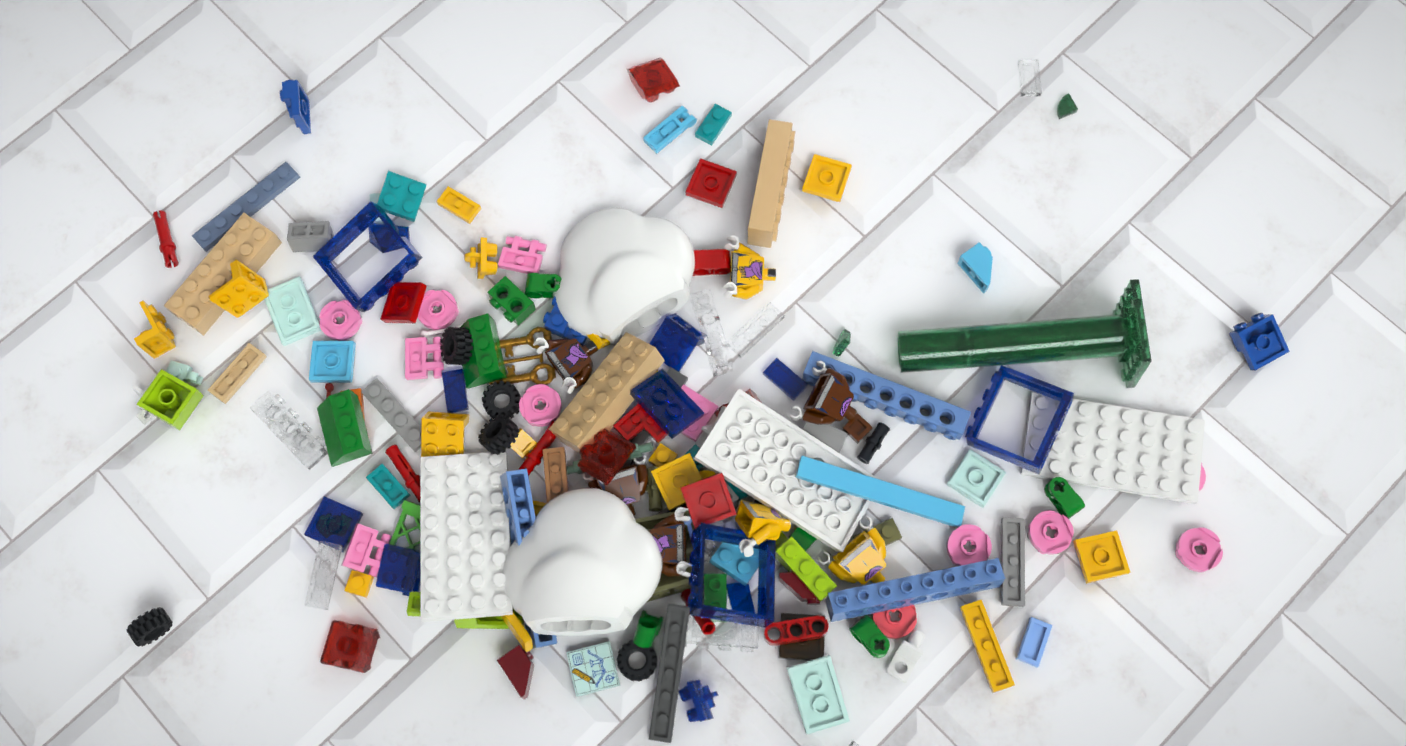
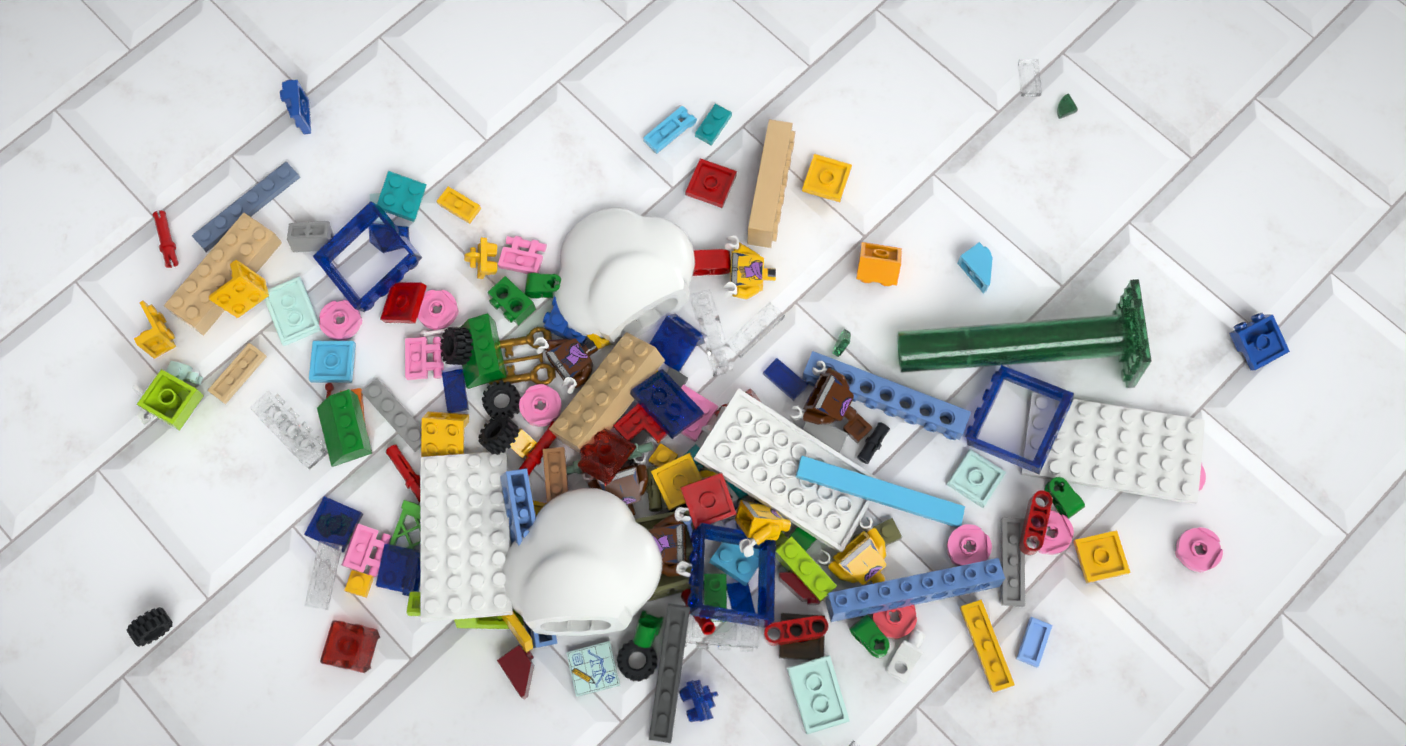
teal plate [366,464,411,509] -> none
clear red slope [627,57,680,102] -> none
clear pin [699,540,717,563] -> none
none -> light orange slope [856,242,902,286]
none -> red beam [1019,490,1052,556]

